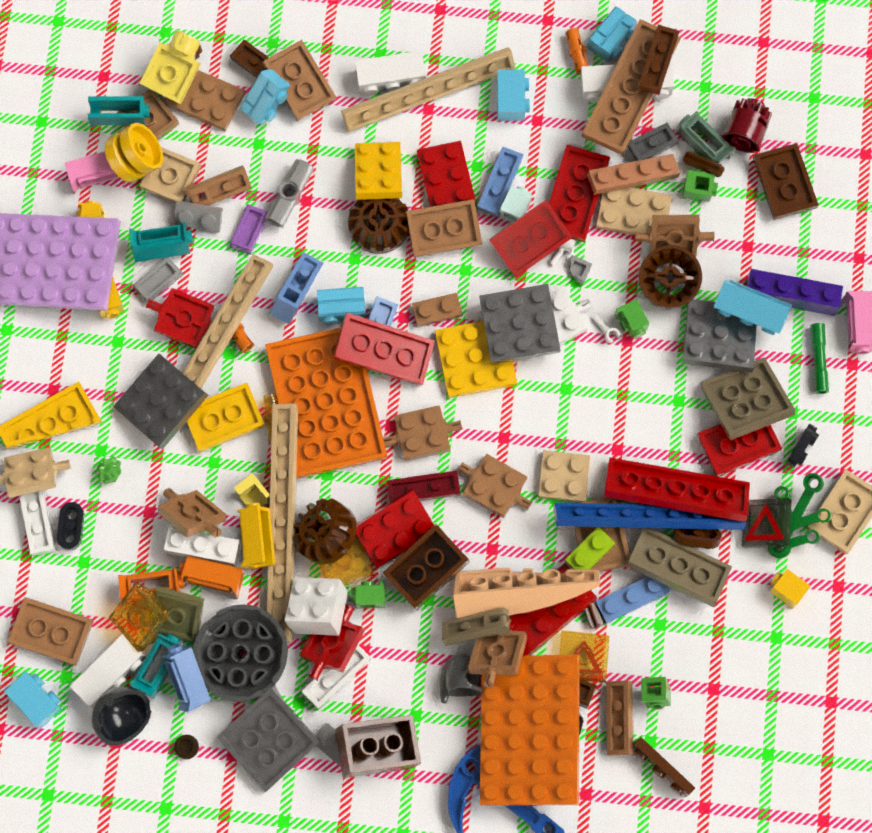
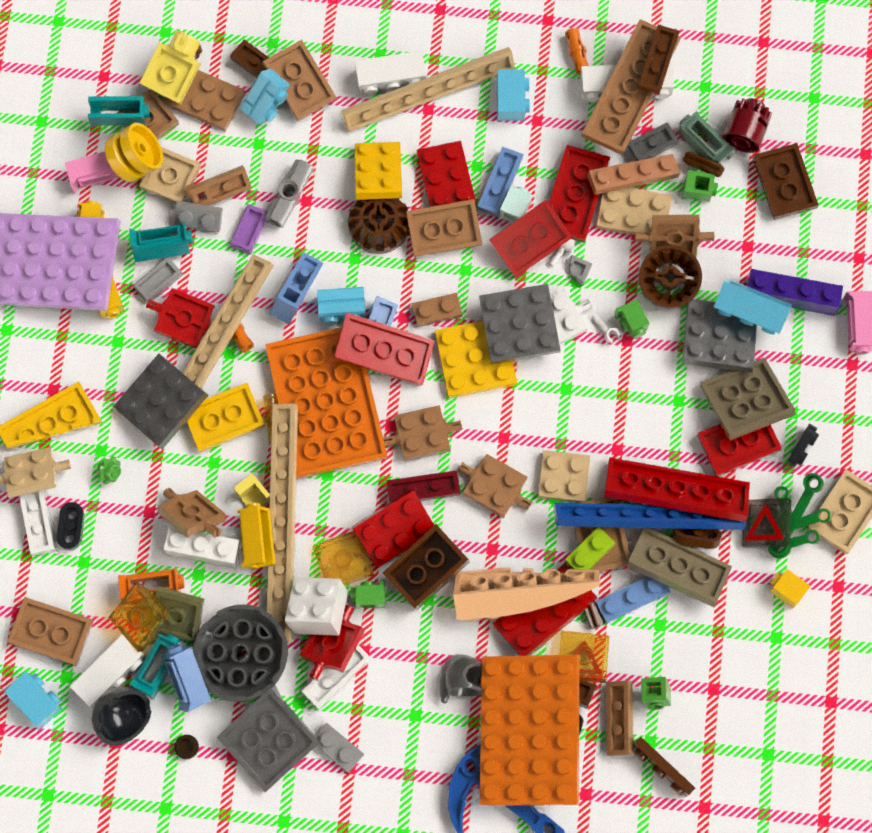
orange window [178,555,245,598] -> none
reddish brown gear [293,498,357,565] -> none
brick [335,715,421,778] -> none
dark tan plate [442,608,510,646] -> none
medium nougat plate [468,619,527,688] -> none
medium azure brick [587,6,637,62] -> none
green piece [811,323,829,394] -> none

